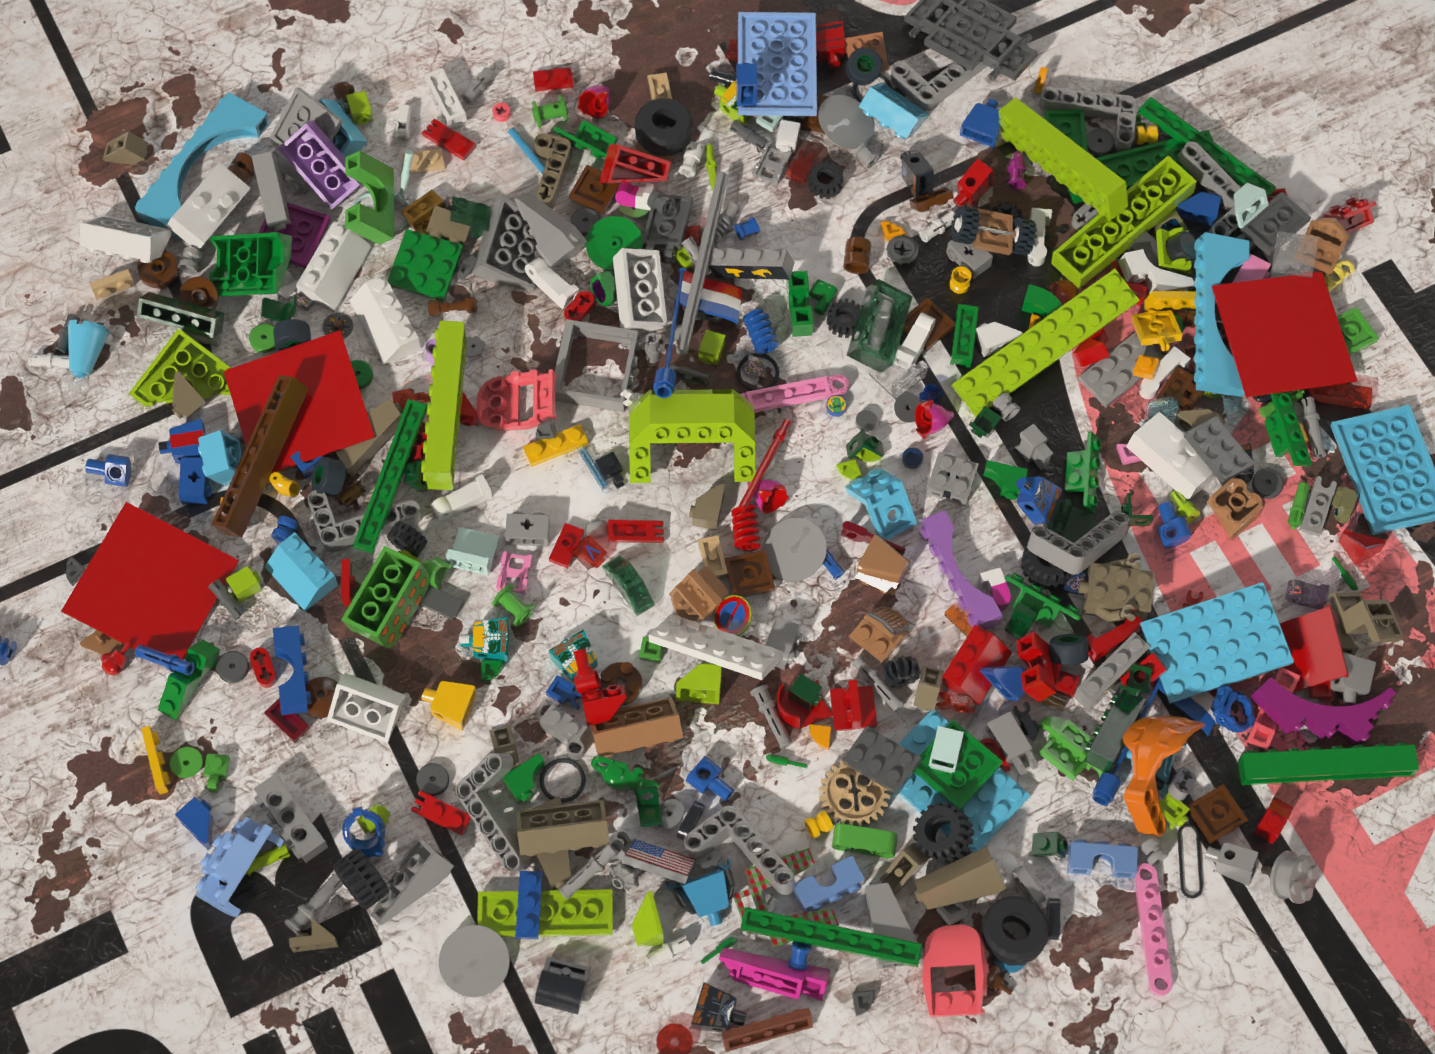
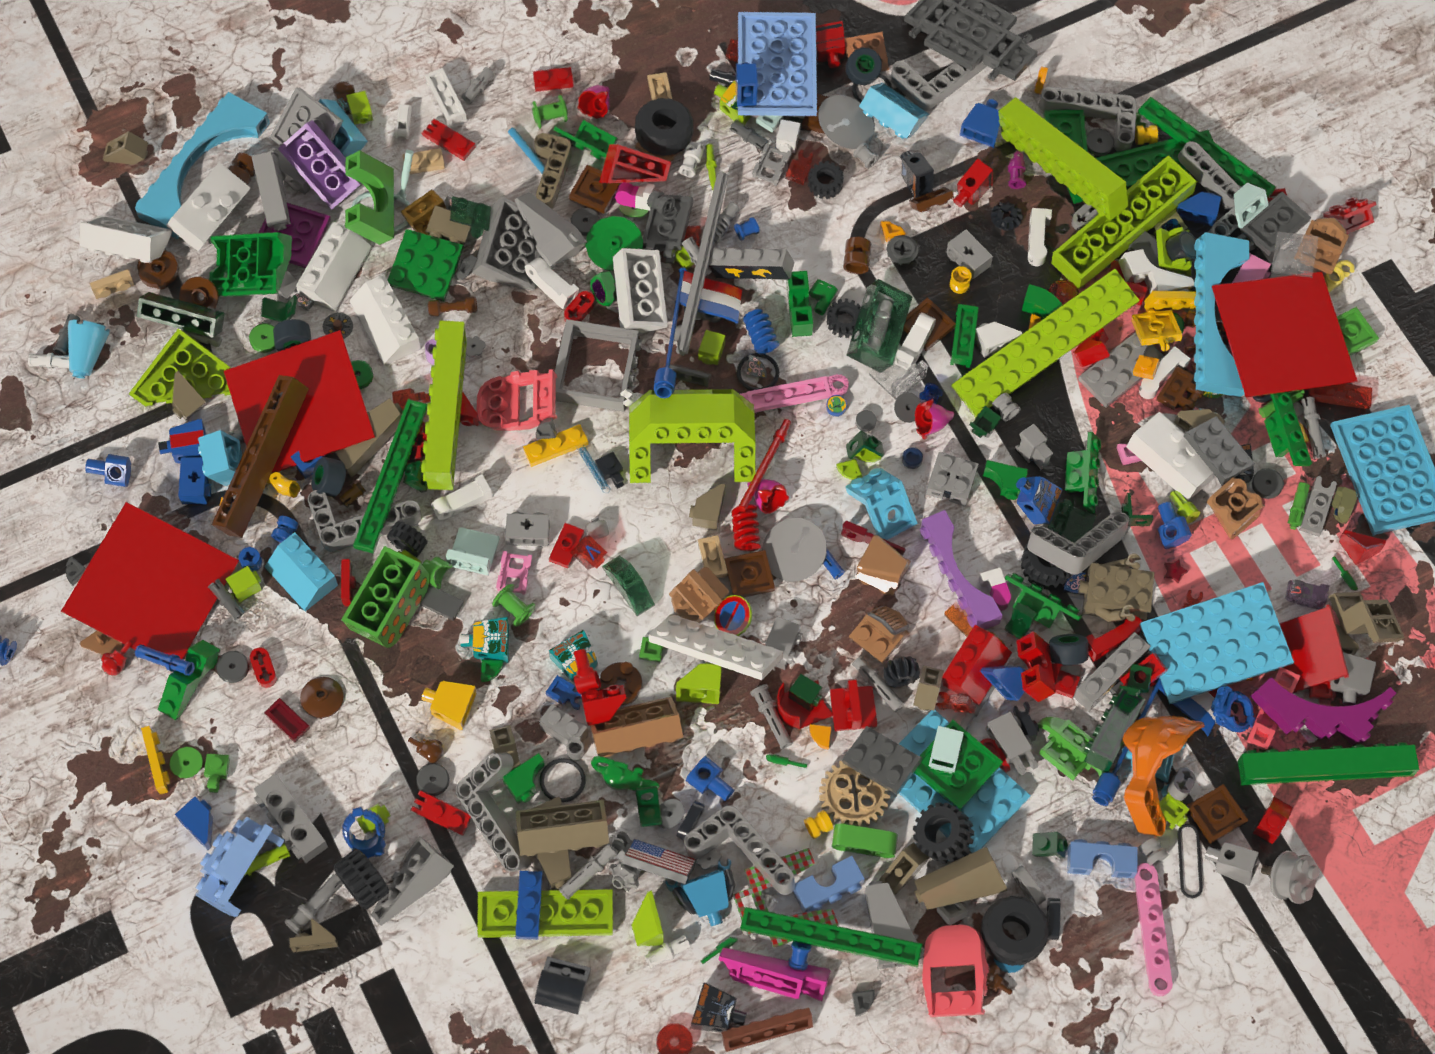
light grey wheel [178,247,204,275] -> none
blue arch [273,625,311,715] -> none
white slope [327,673,406,743] -> none
light grey piece [439,925,510,997] -> none
coral bush [492,102,511,122] -> none
red hinge [607,519,664,543] -> none
light grey pin [644,333,661,363] -> none
white pin [919,211,955,242] -> none
plate [950,206,1037,256] -> none
dark brown pin [1041,694,1068,711] -> none
clear light blue brick [1146,396,1179,419] -> none
none -> blue wheel [239,547,262,572]
none -> reddish brown piece [408,737,444,763]
none -> dark red piece [1164,560,1188,583]

